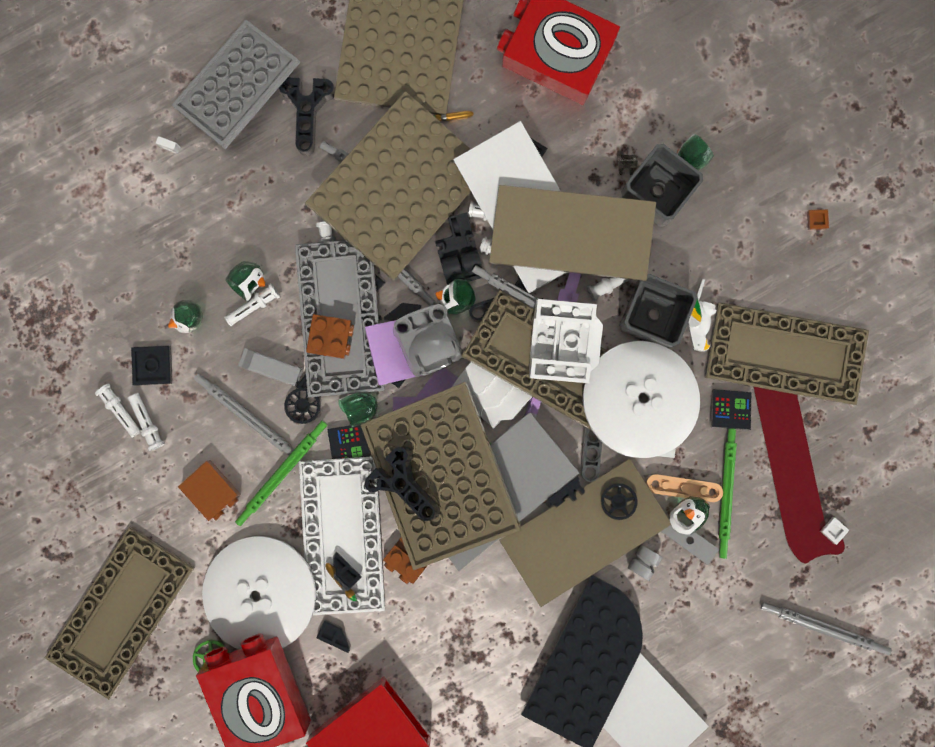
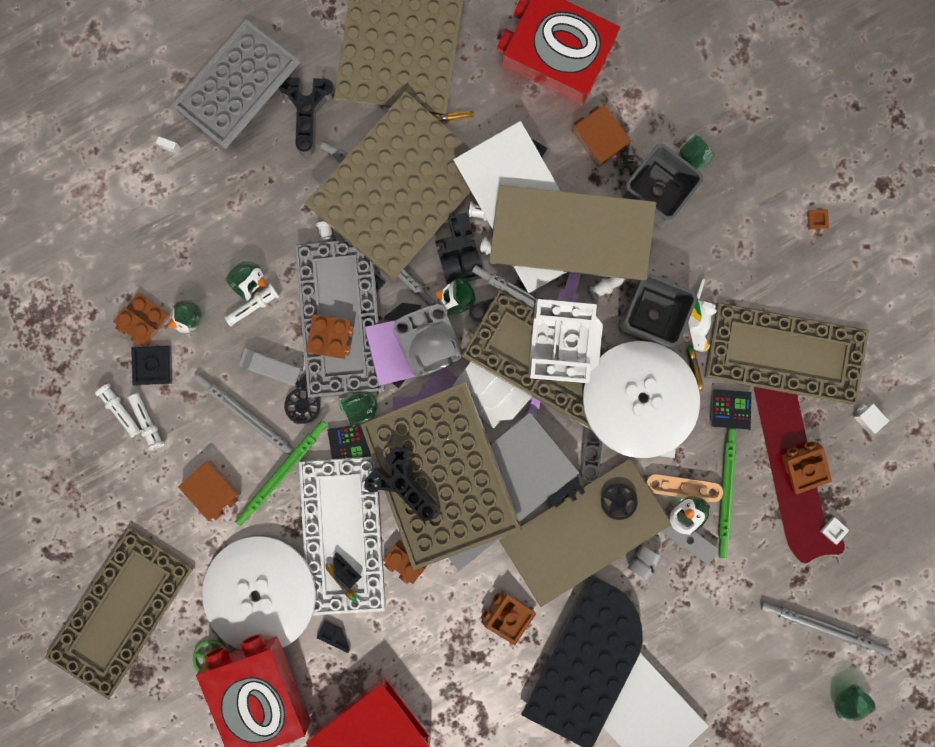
none -> dark orange plate [113,292,170,346]
none -> dark orange plate [481,590,537,645]
none -> dark orange brick [572,104,631,167]
none -> pearl gold piece [687,345,703,391]
none -> dark orange plate [782,441,832,494]
none -> clear green piece [834,683,876,722]
none -> white brick [854,404,889,434]

